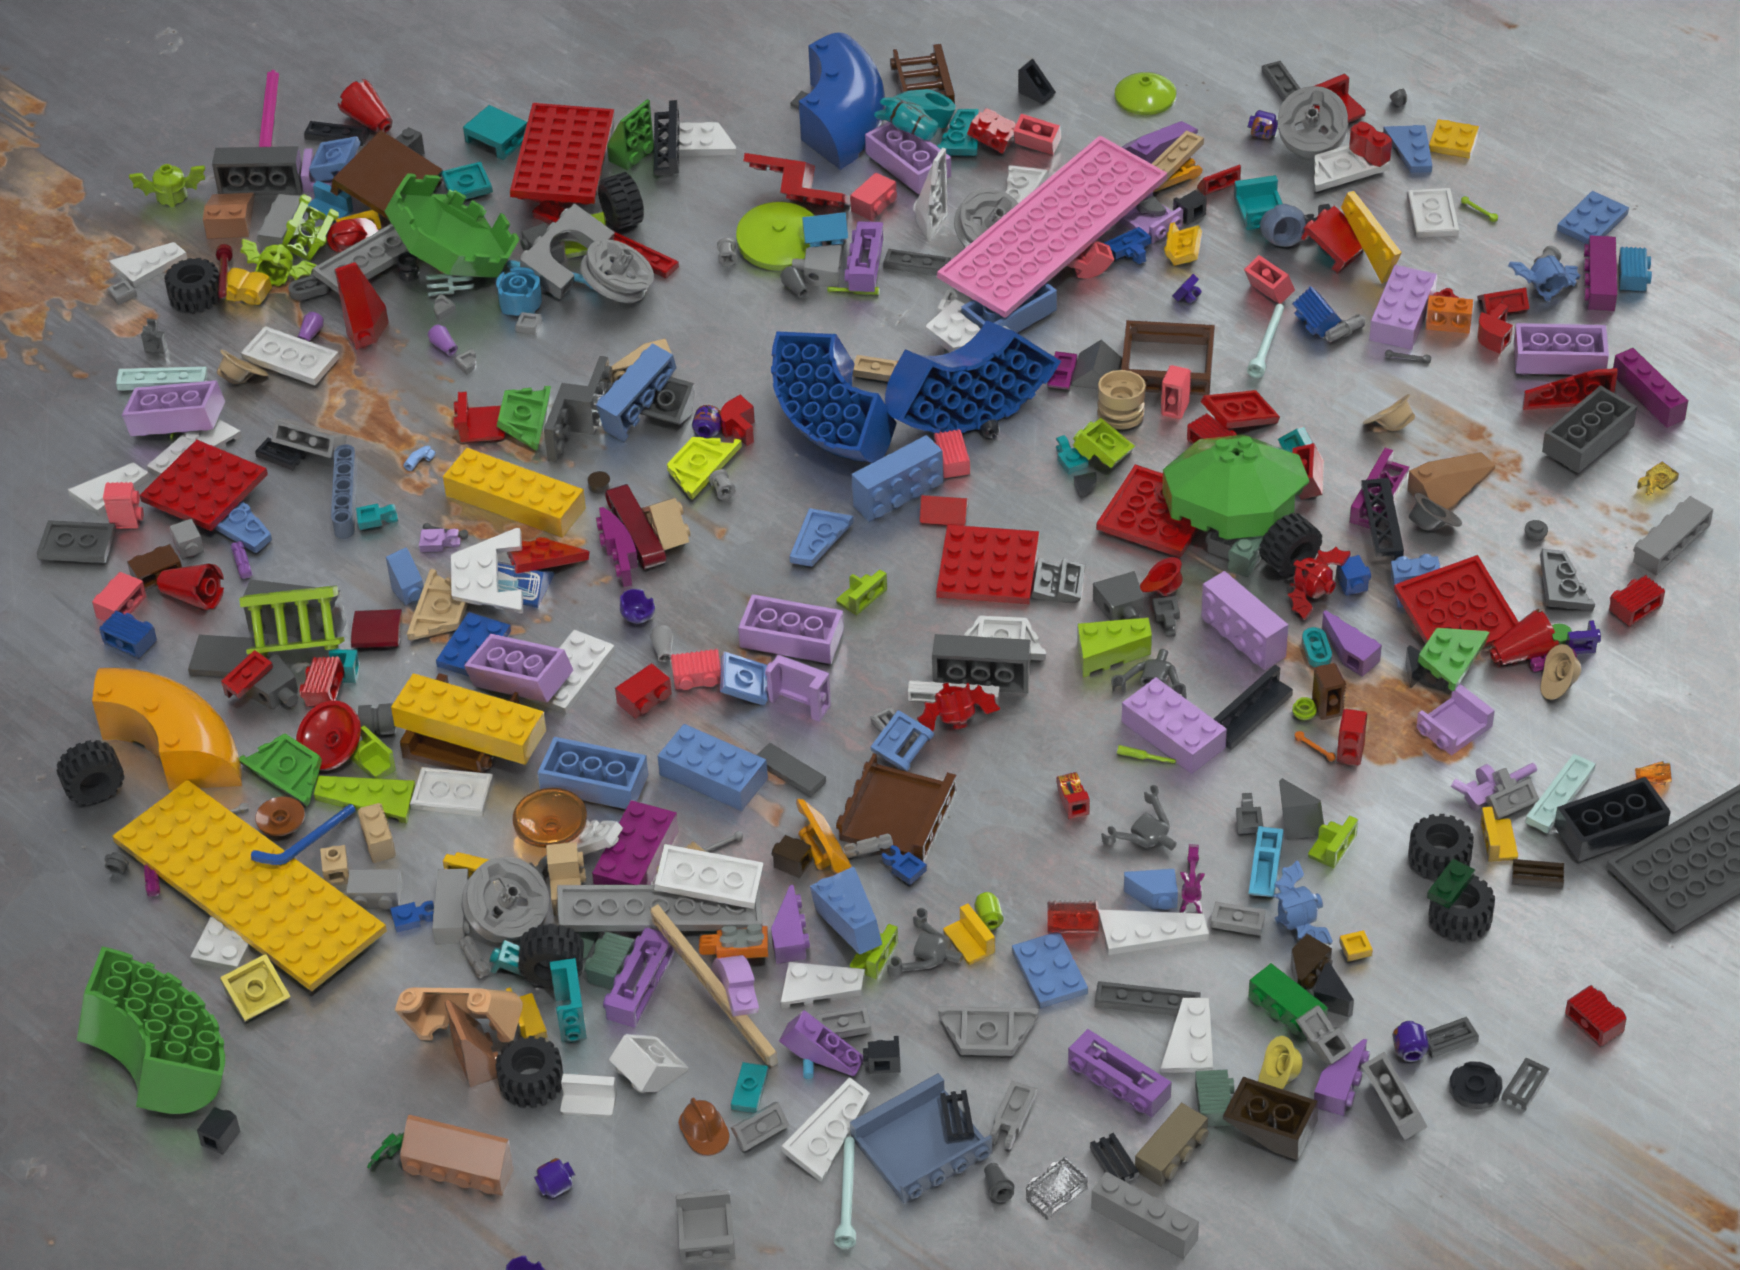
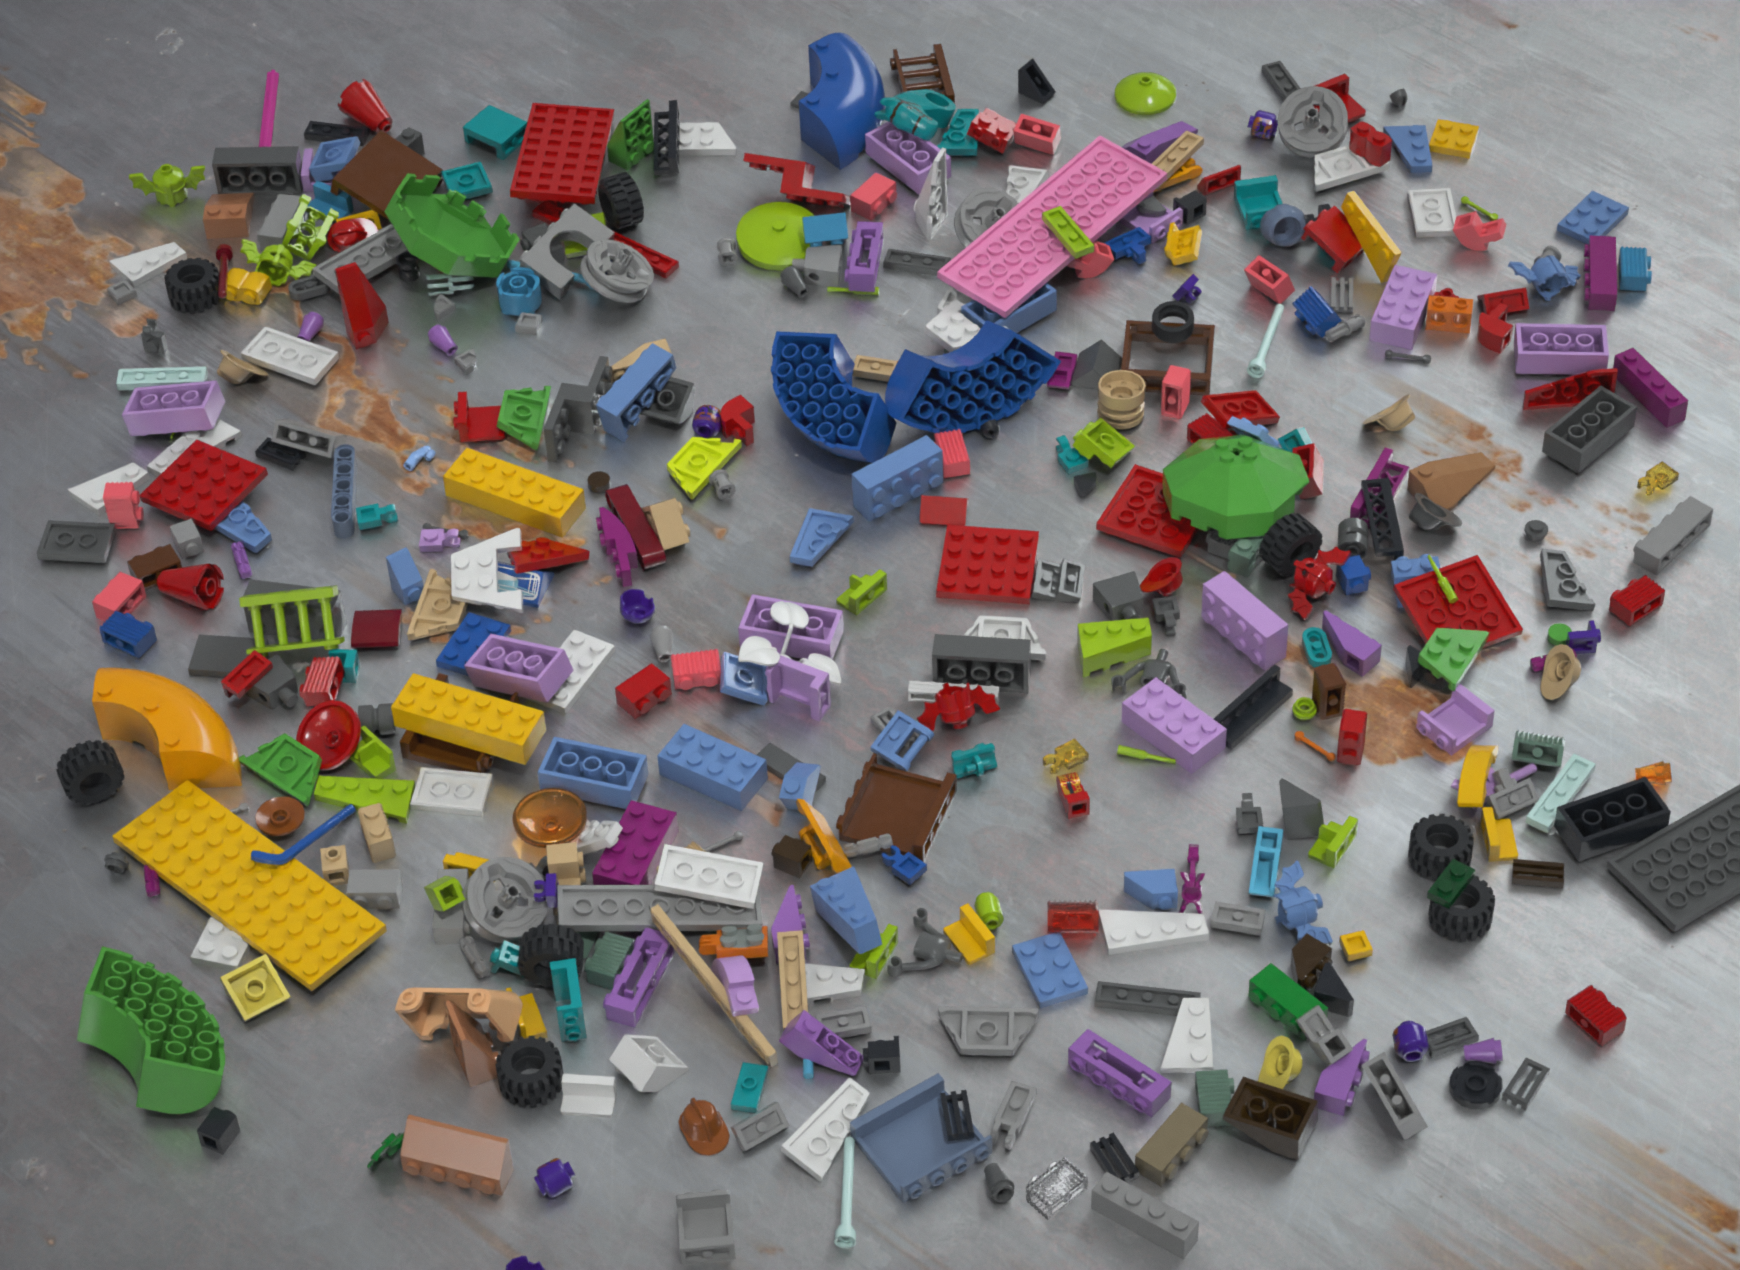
blue plate [390,901,434,933] -> none
dark grey piece [1101,785,1177,851] -> none
red cone [1489,609,1559,665] -> none
none -> lime brick [423,876,465,911]
none -> dark purple tile [534,873,559,908]
none -> white plant [738,601,841,686]
none -> tan plate [777,930,808,1032]
none -> medium blue slope [779,762,821,810]
none -> teal hips [951,743,998,779]
none -> lime plate [1042,206,1094,259]
none -> clear yellow plate [1043,738,1089,775]
none -> black tyre [1152,301,1194,343]
none -> light blue plate [1227,416,1280,448]
none -> light grey tile [1331,277,1353,313]
none -> dark grey wheel [1337,518,1368,559]
none -> lime piece [1427,555,1458,603]
none -> coral brick [1453,211,1506,251]
none -> yellow slope [1457,745,1499,807]
none -> medium lavender cone [1464,1038,1503,1064]
none -> sand green brick [1511,730,1565,767]

